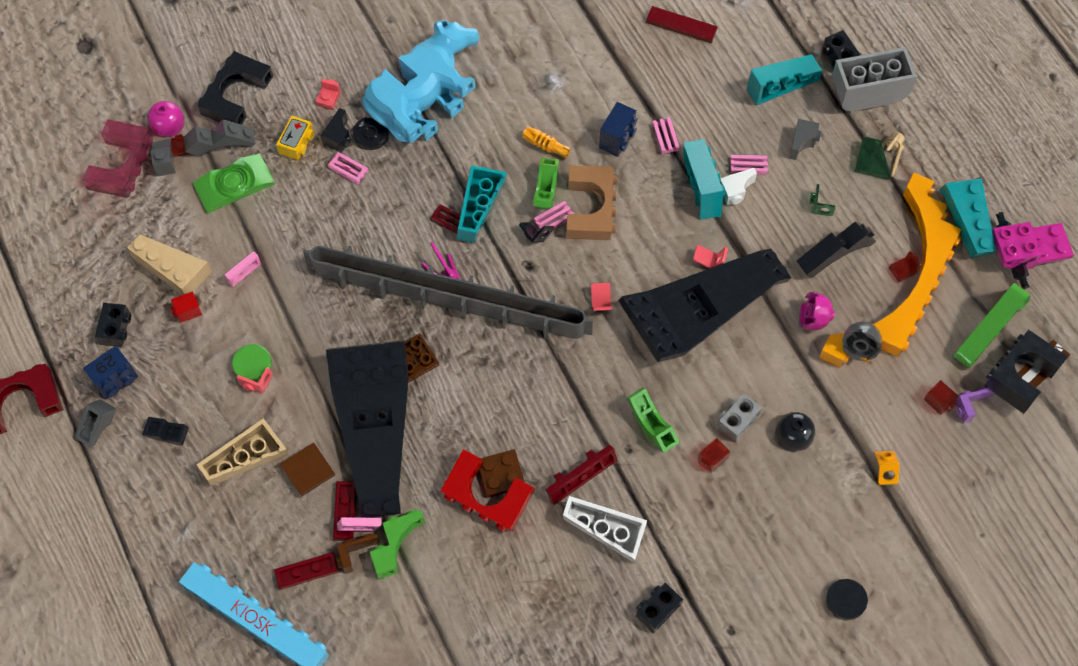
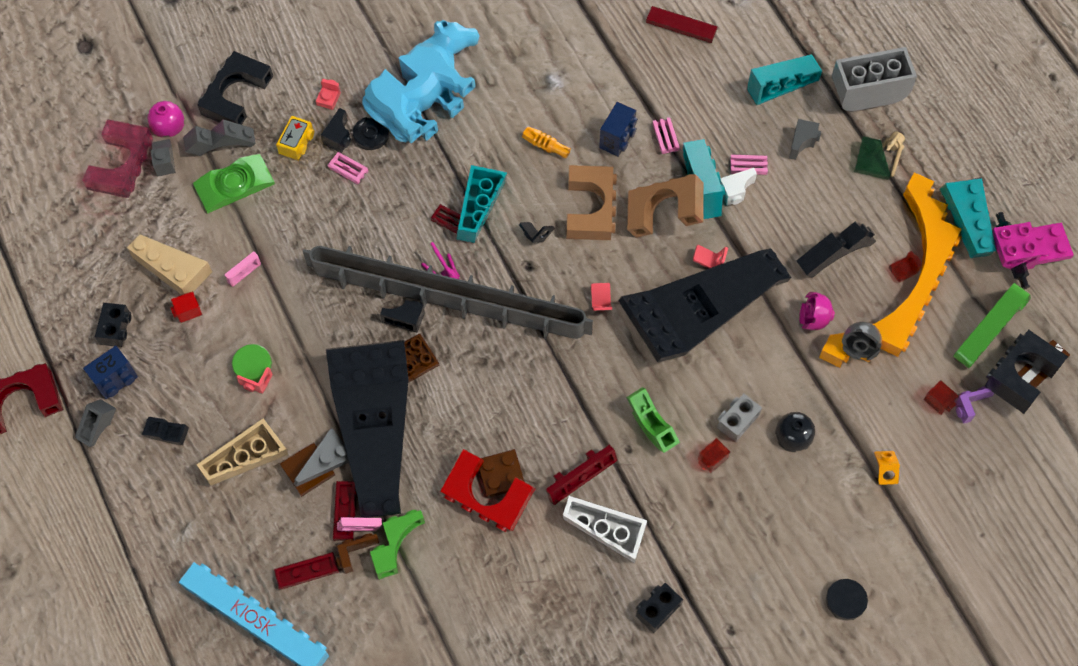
clear red tile [171,134,190,157] -> none
bright green arch [533,157,559,209] -> none
bright pink tile [534,201,574,234] -> none
clear green bracket [810,184,836,217] -> none
black brick [822,30,861,67] -> none
none -> wing [294,428,349,487]
none -> black arch [380,300,425,333]
none -> medium nougat arch [627,174,704,238]

